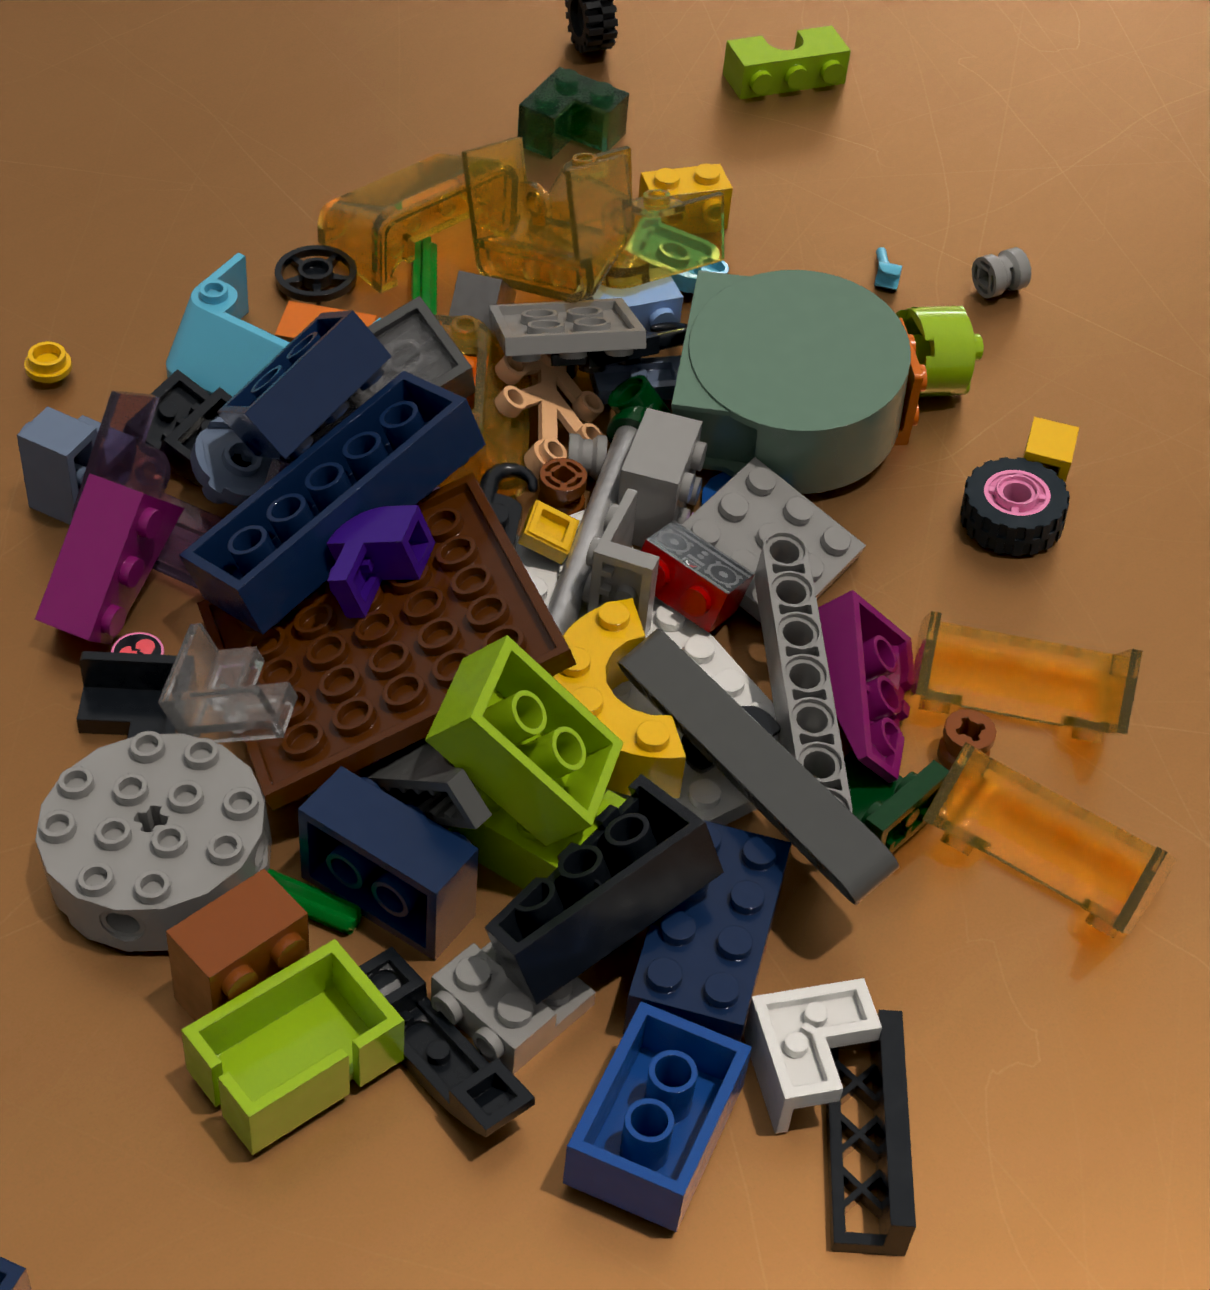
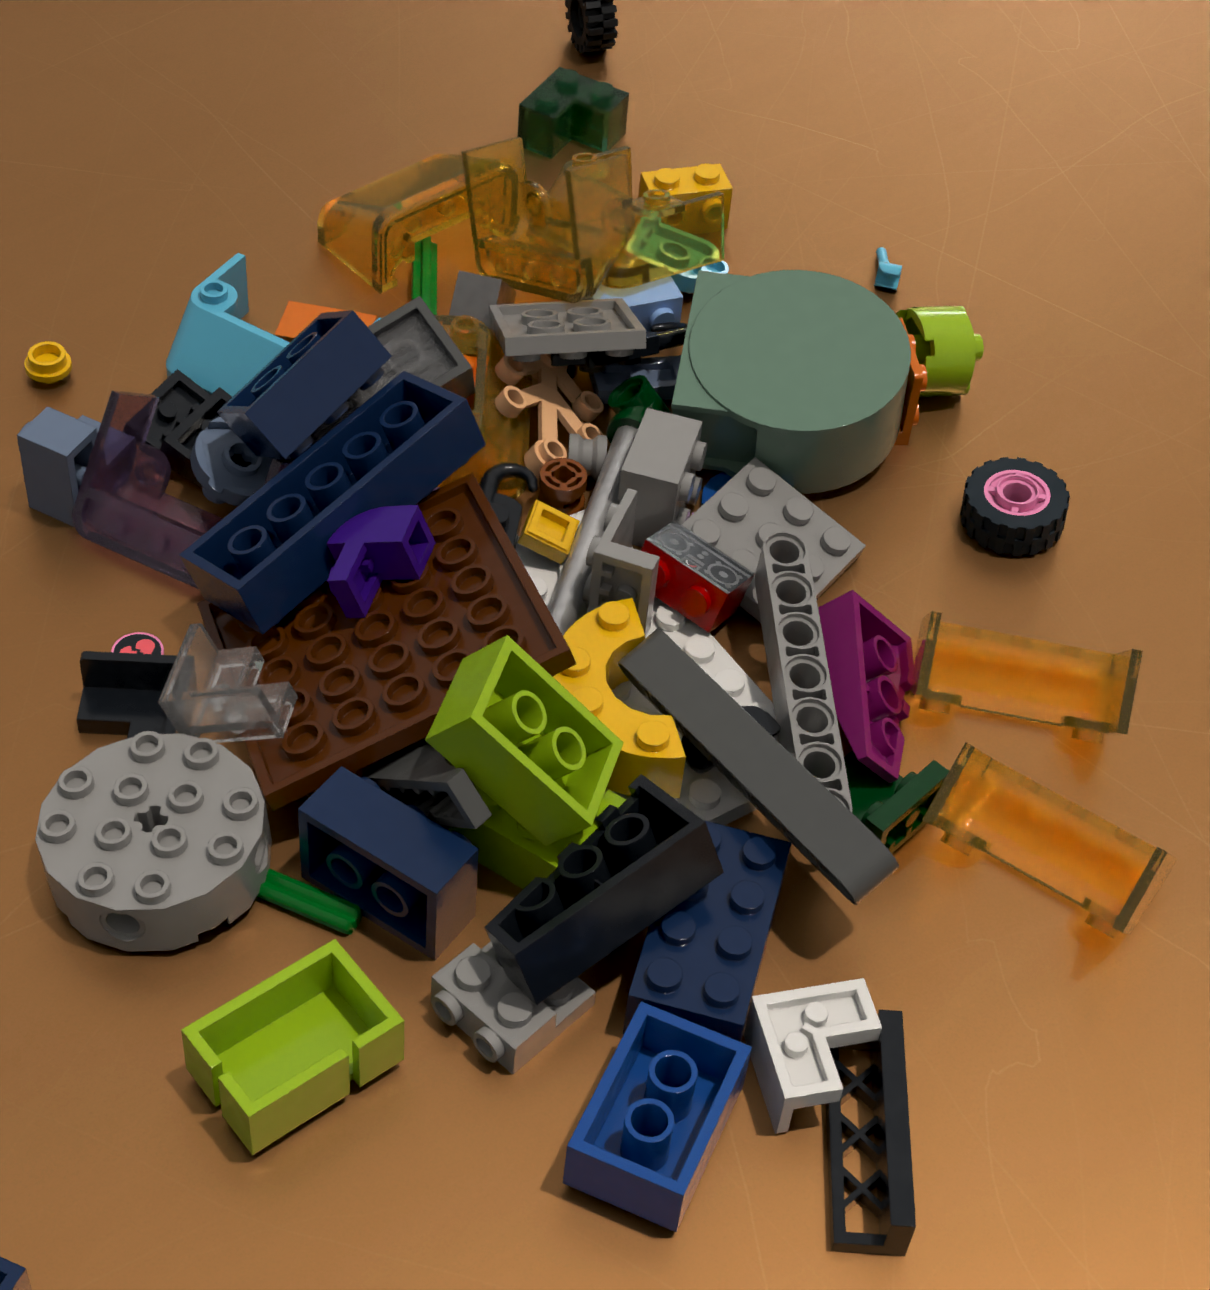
magenta wedge [35,473,185,645] -> none
dark orange brick [166,869,310,1021] -> none
black wheel [275,245,357,305] -> none
black slope [359,947,535,1137] -> none
lime arch [723,25,851,99] -> none
dark orange wheel [937,709,997,776] -> none
light grey wheel [972,247,1031,298] -> none
yellow brick [1023,416,1079,482] -> none

